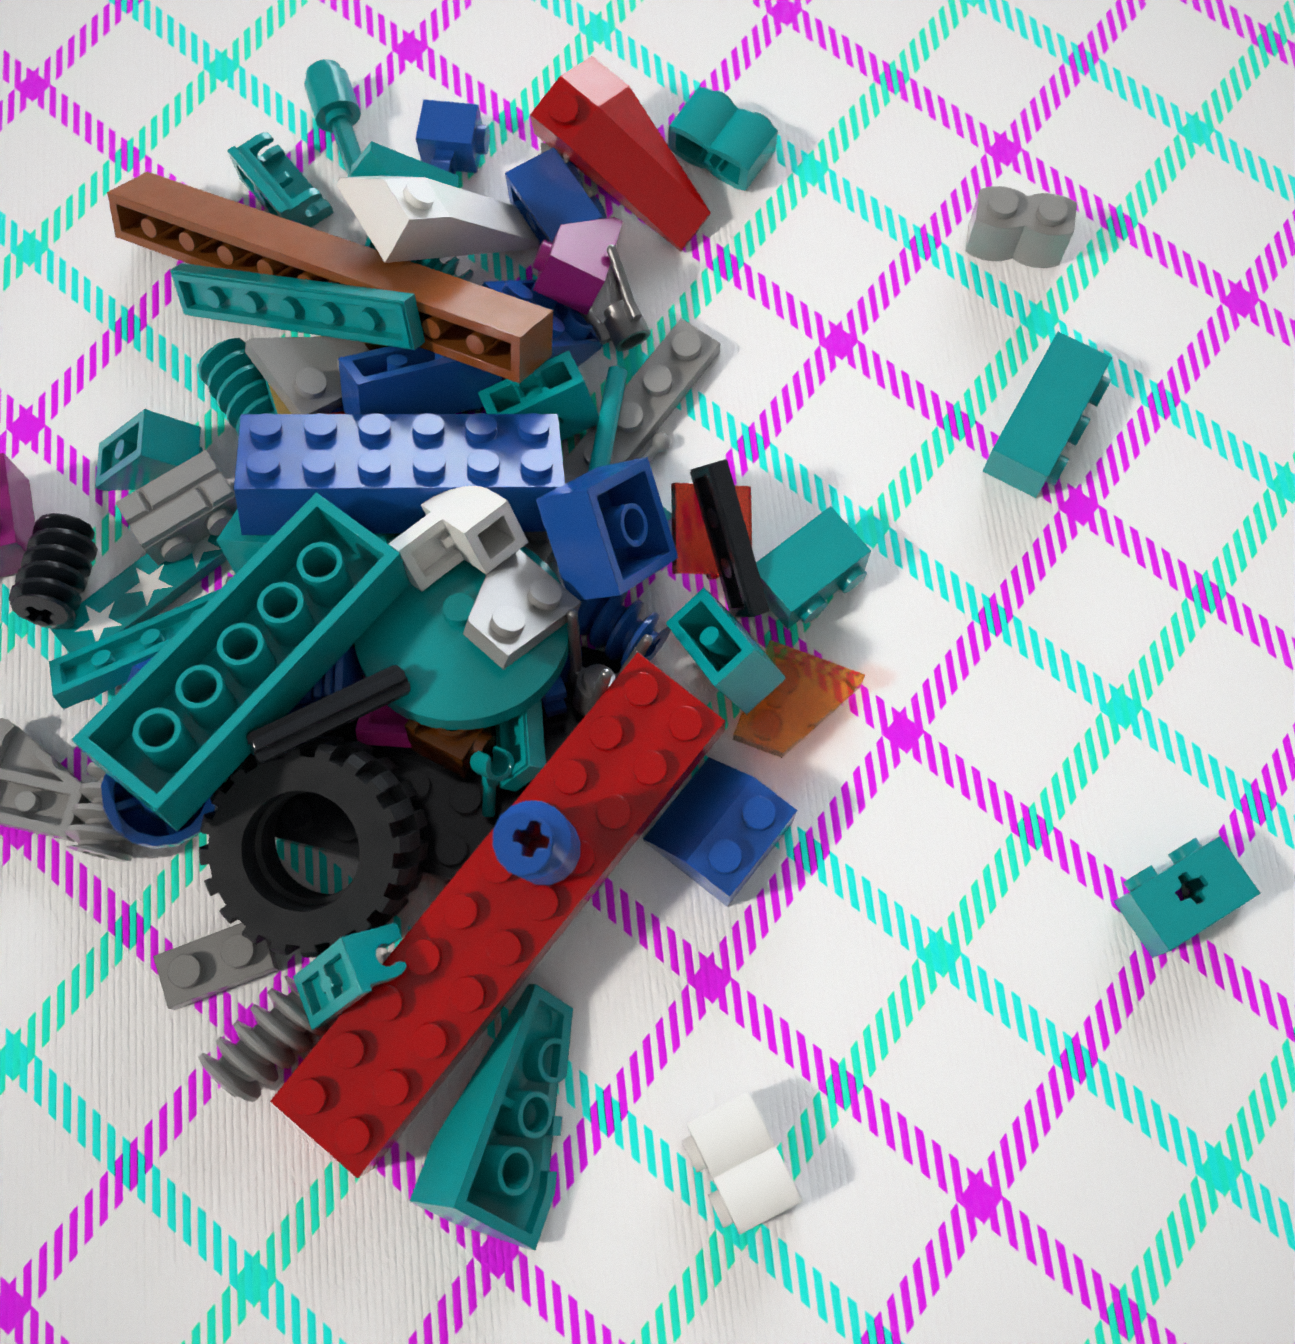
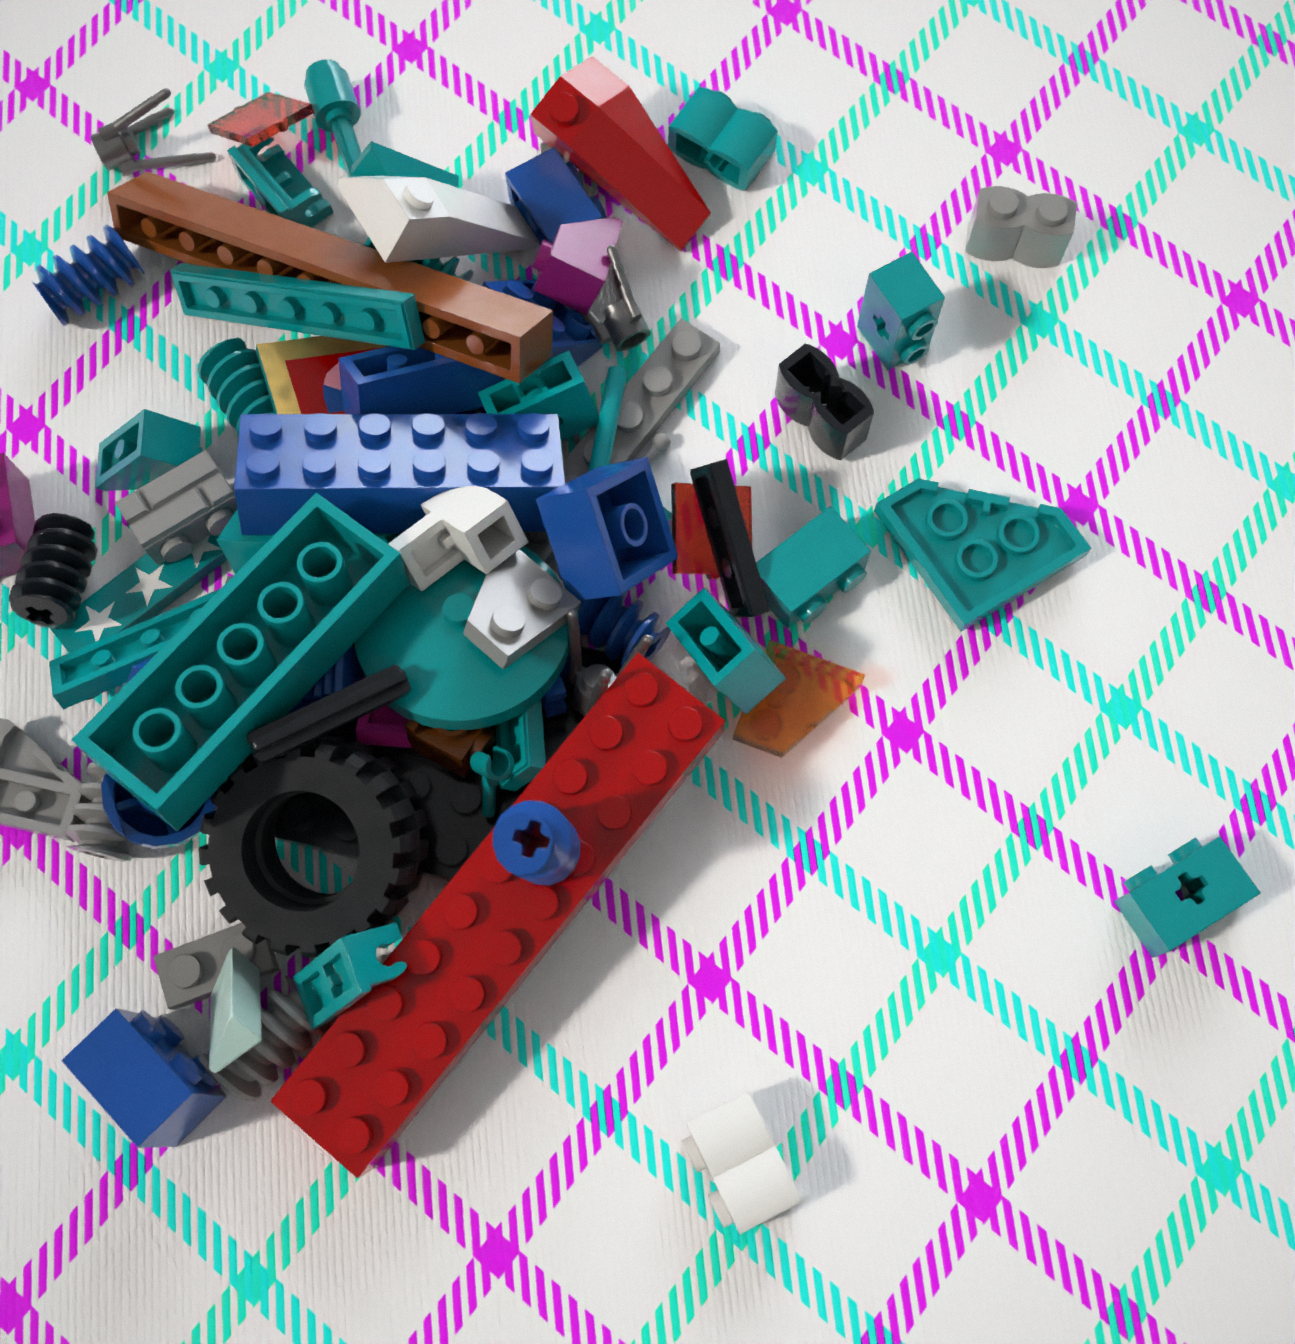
light grey wing [245,337,369,414] -> none
teal wedge [410,984,573,1250] -> none
blue brick [415,99,490,174] -> none
blue slope [643,757,797,907] -> none
teal brick [982,332,1112,498] -> none
none -> blue piece [32,225,146,326]
none -> blue brick [61,1008,227,1148]
none -> flat silver plant [90,88,216,176]
none -> clear red piece [207,92,314,147]
none -> light aqua slope [209,947,262,1073]
none -> black brick [775,343,874,461]
none -> teal brick [857,251,945,371]
none -> teal plate [874,478,1092,632]

